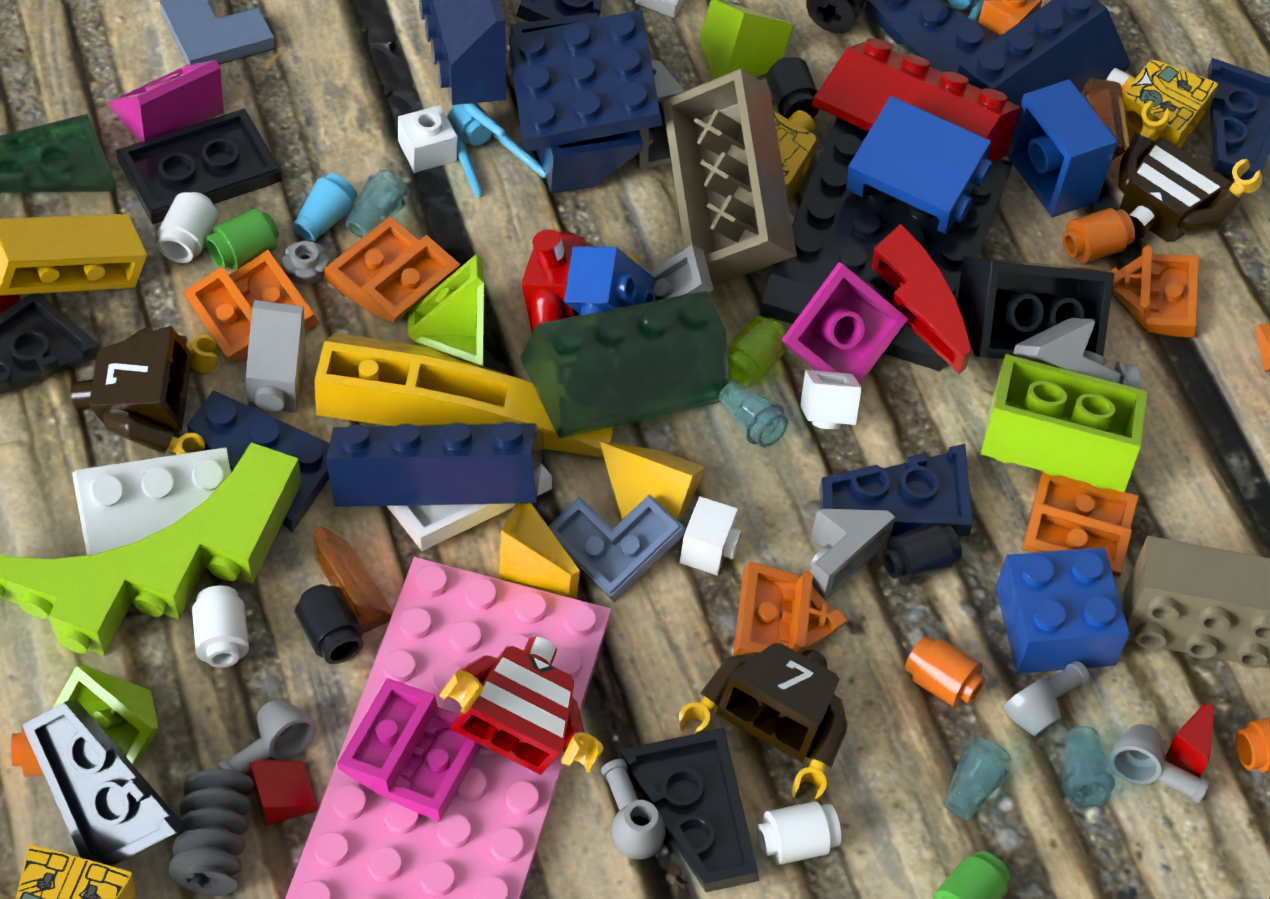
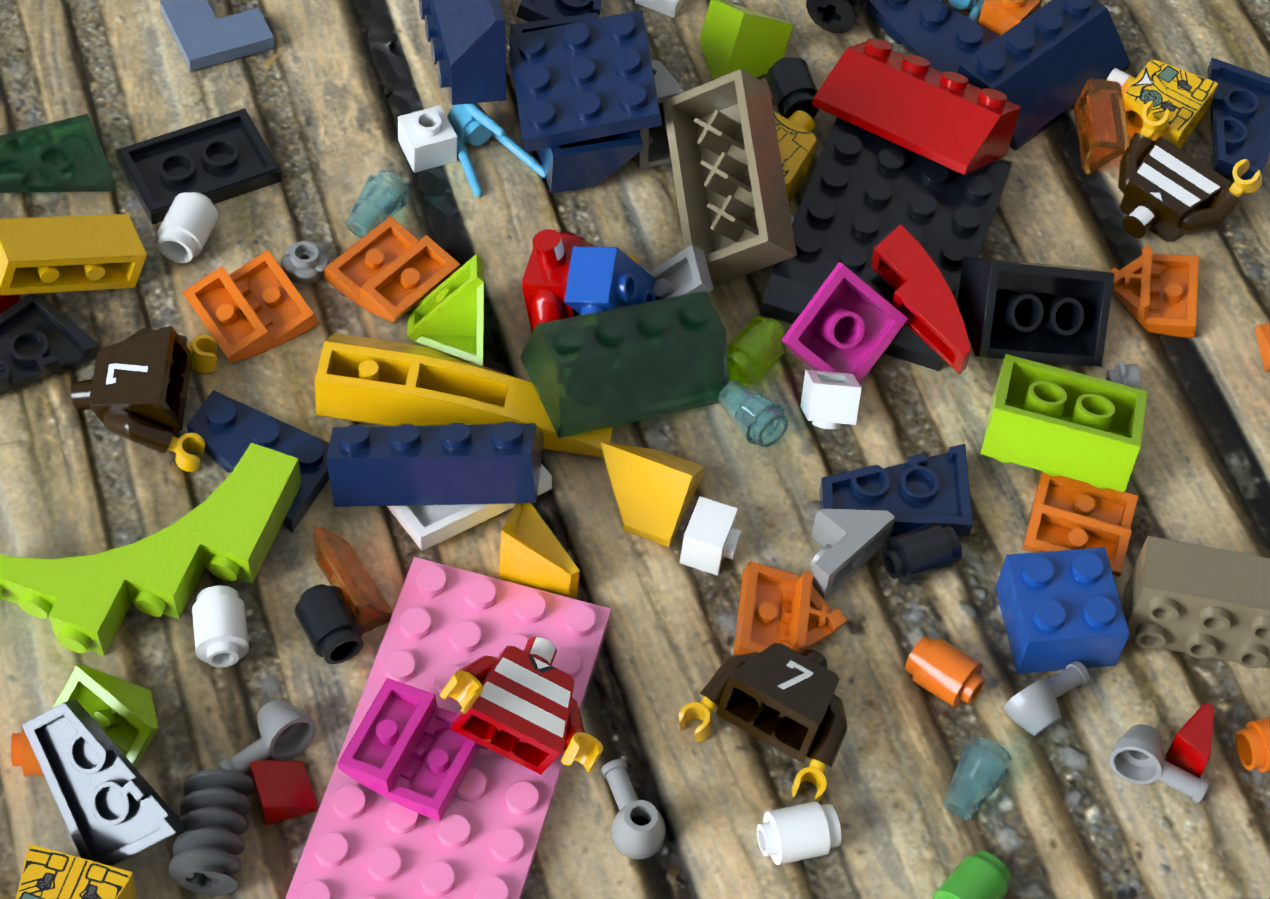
white wing [72,447,231,555] -> none
dark pink slope [108,60,224,142] -> none
bright green brick [205,208,279,270] -> none
light grey slope [245,300,307,413] -> none
medium azure cone [292,173,357,242] -> none
sand blue tile [548,494,686,602] -> none
black wing [620,728,759,892] -> none
blue panel [846,96,993,234] -> none
blue brick [1006,79,1118,218] -> none
light grey slope [1013,318,1121,383] -> none
clear light blue cone [1061,726,1115,808] -> none
orange brick [1063,208,1135,264] -> none

